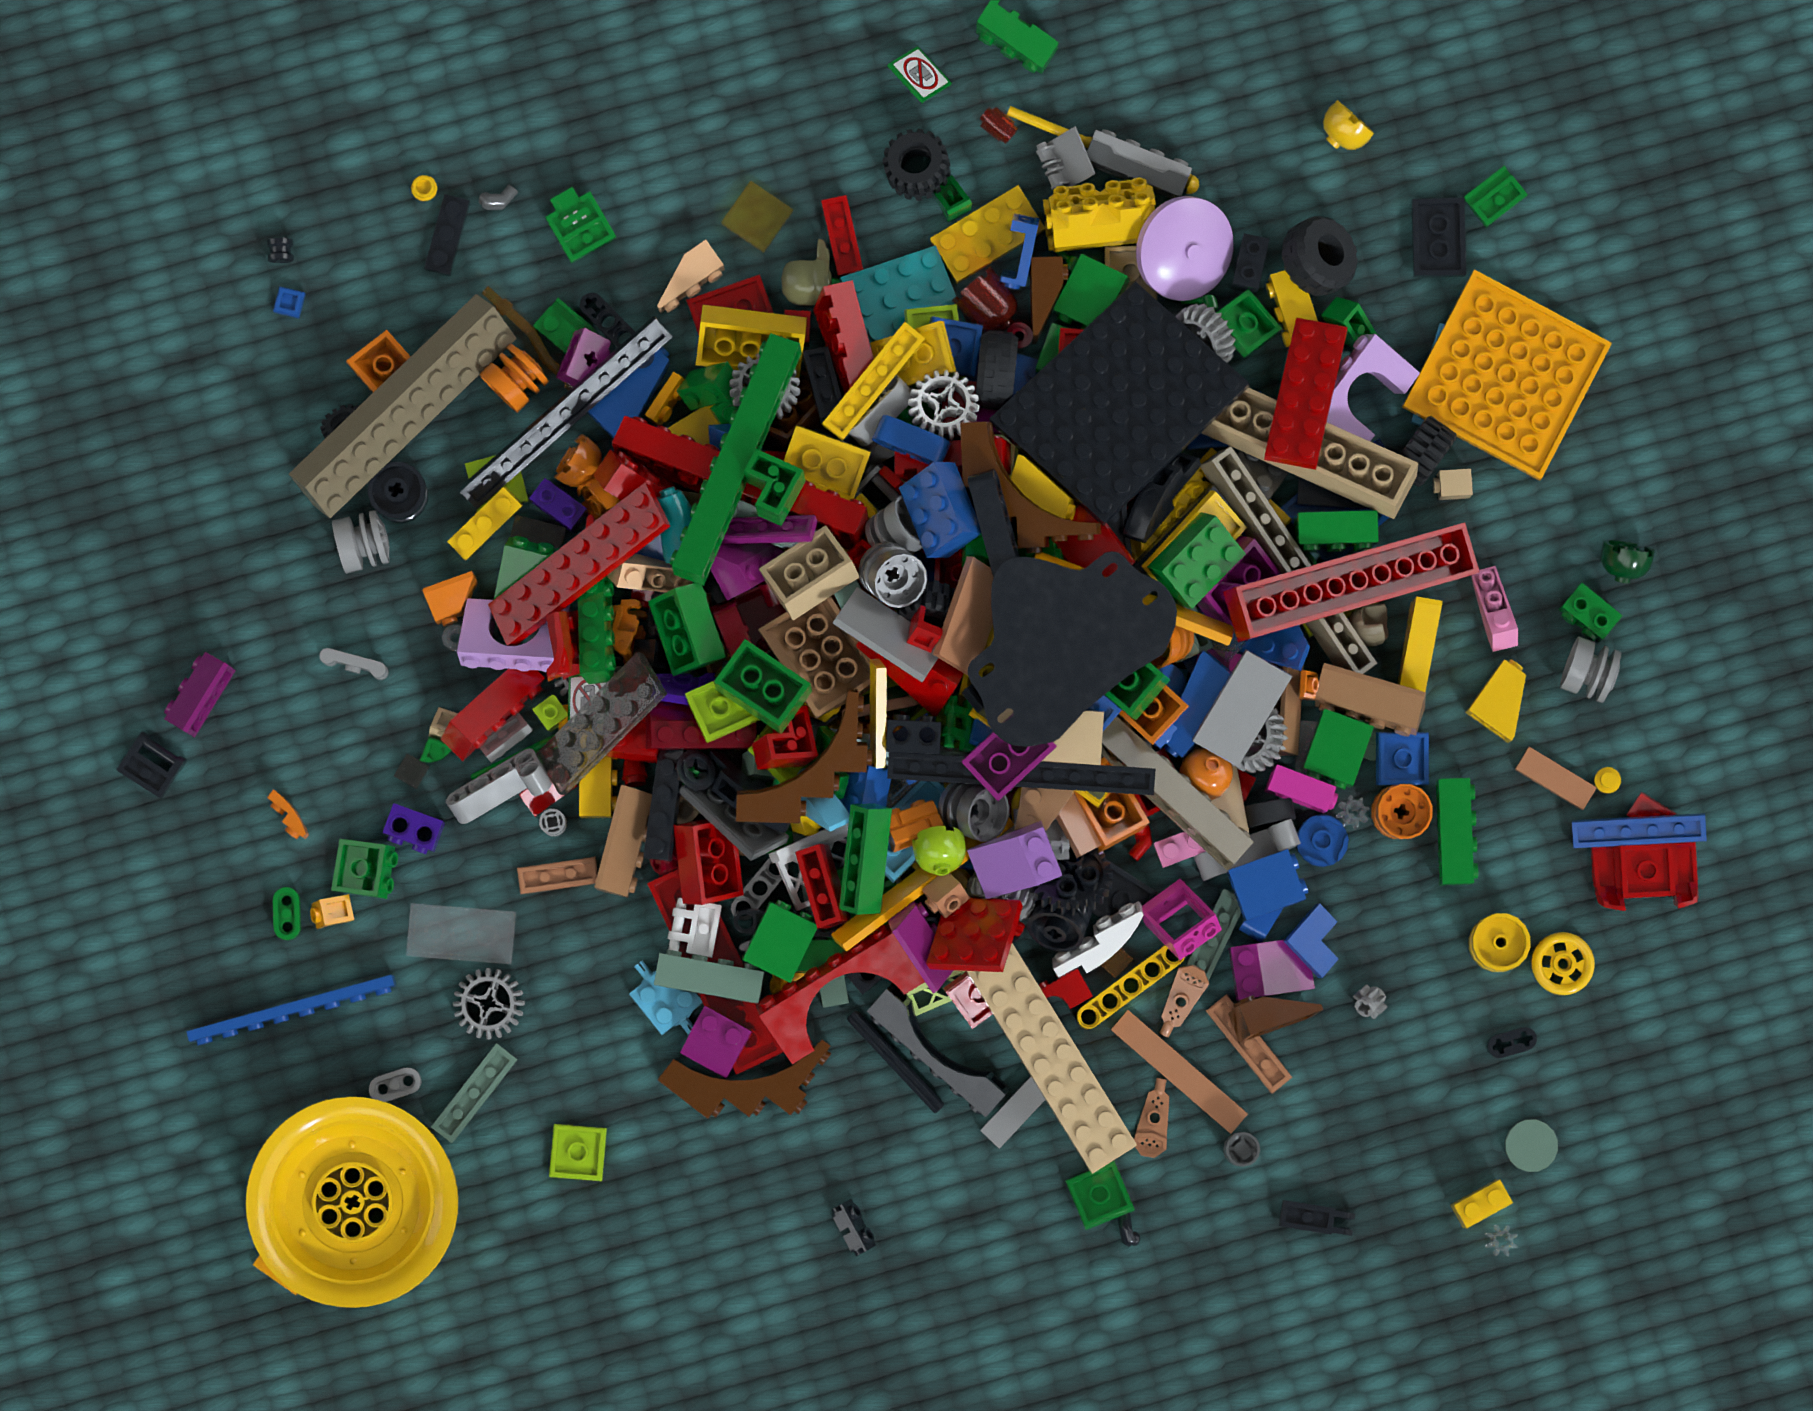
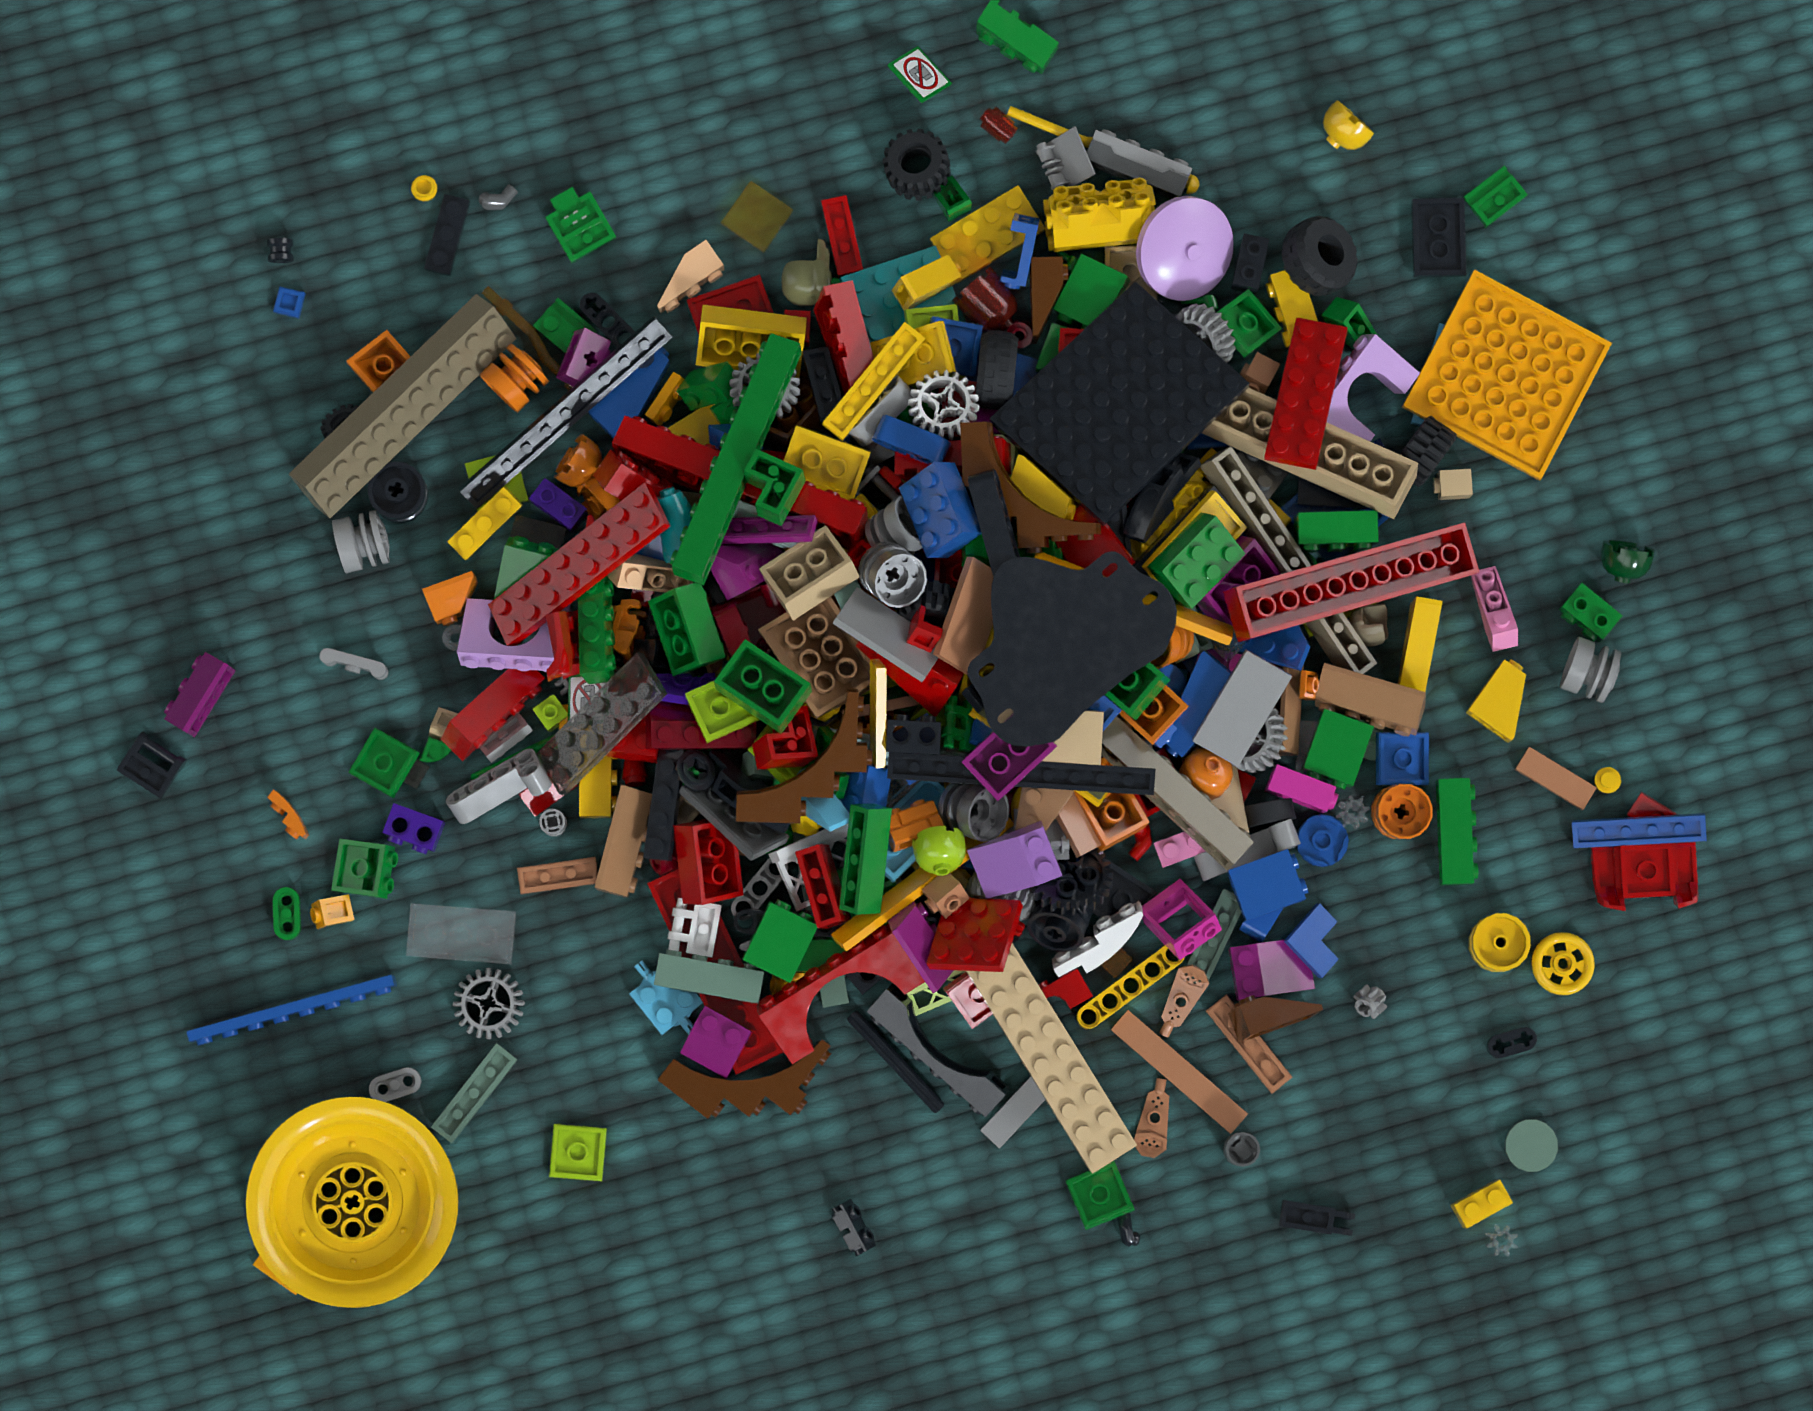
none -> green tile [348,728,420,799]
none -> yellow slope [891,254,962,310]
none -> nougat brick [1240,352,1280,394]

